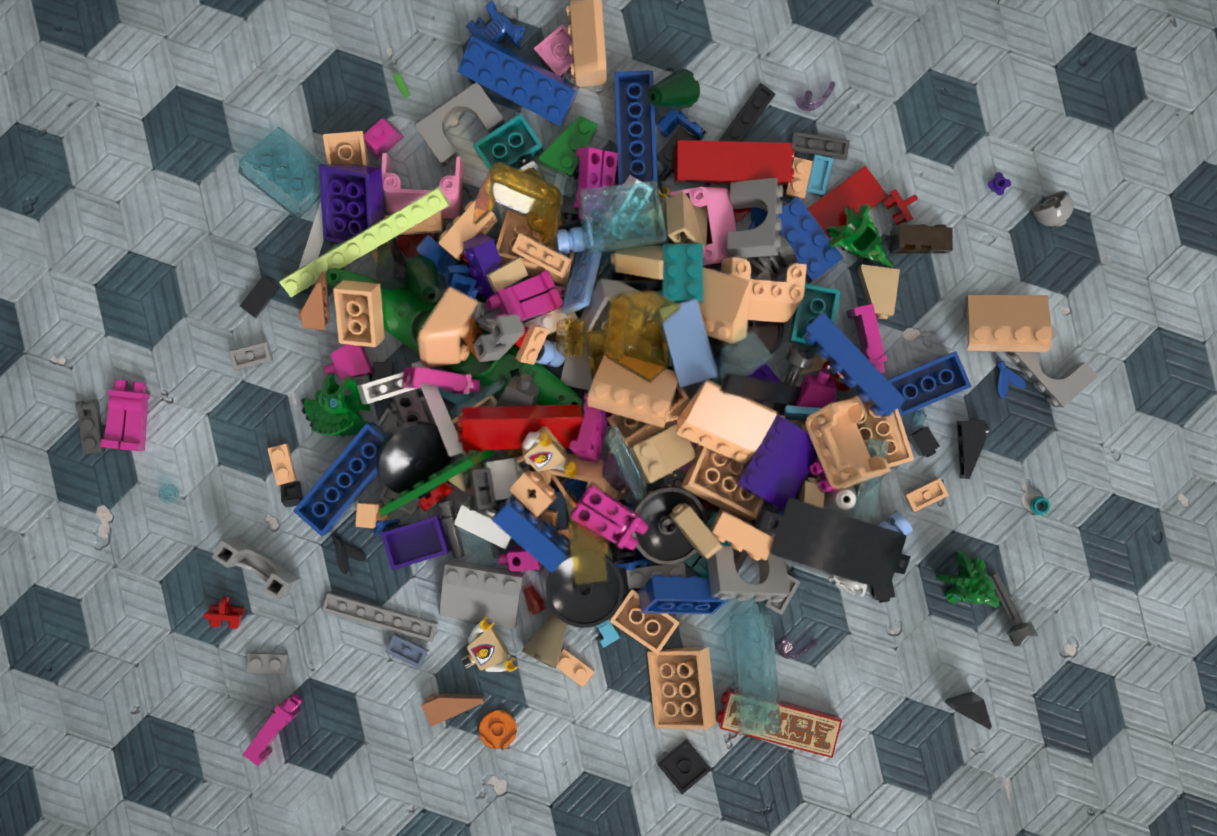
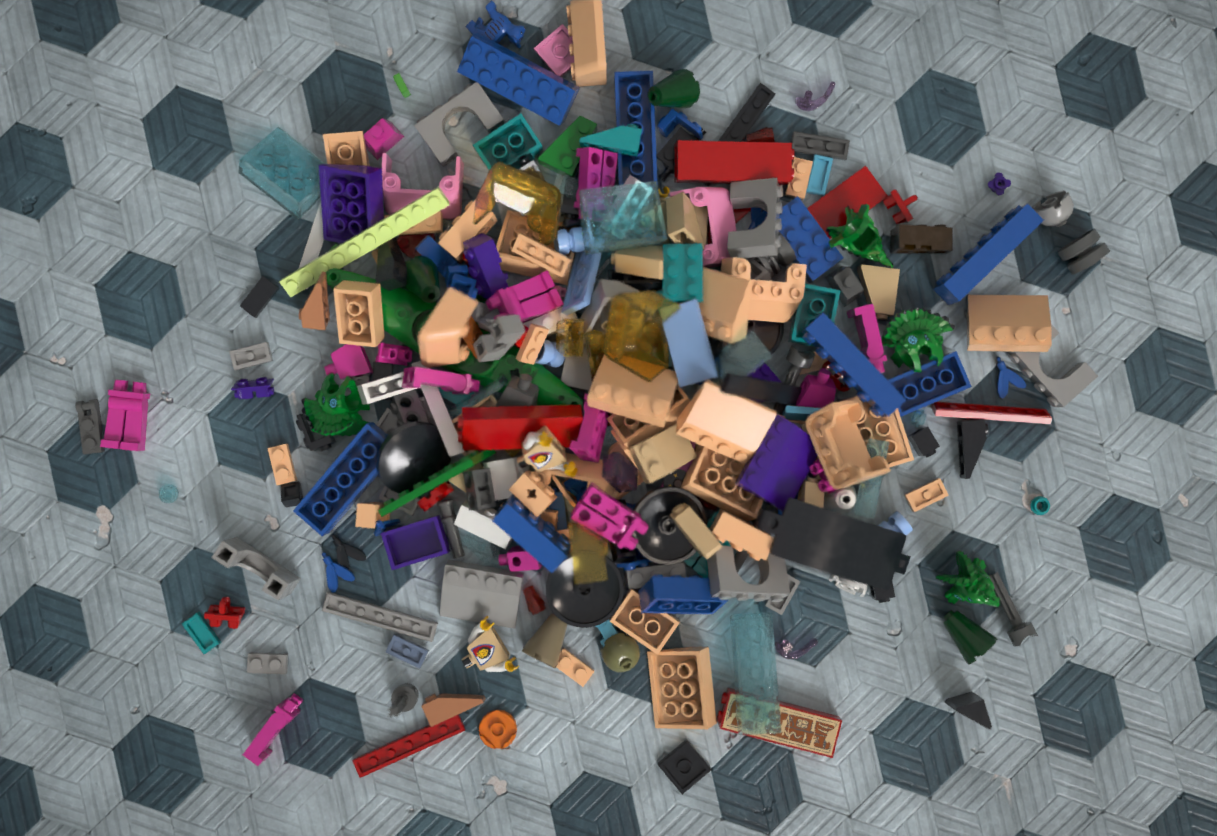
tan tile [486,257,528,293] -> none
clear light blue tile [607,426,647,501] -> none
none -> teal tile [182,612,221,654]
none -> dark purple hinge [231,377,275,399]
none -> black bracket [296,414,336,452]
none -> blue piece [322,552,355,593]
none -> red tile [352,714,466,778]
none -> dark pink hips [375,343,412,366]
none -> dark grey piece [388,683,419,717]
none -> teal slope [580,124,642,156]
none -> olive cylinder [600,633,640,672]
none -> clear red cone [746,127,775,143]
none -> dark grey torso [825,266,864,307]
none -> green piece [881,307,955,372]
none -> tile [931,402,1052,424]
none -> blue brick [933,203,1044,306]
none -> dark green cone [943,610,998,665]
none -> dark grey wheel [1057,228,1110,275]

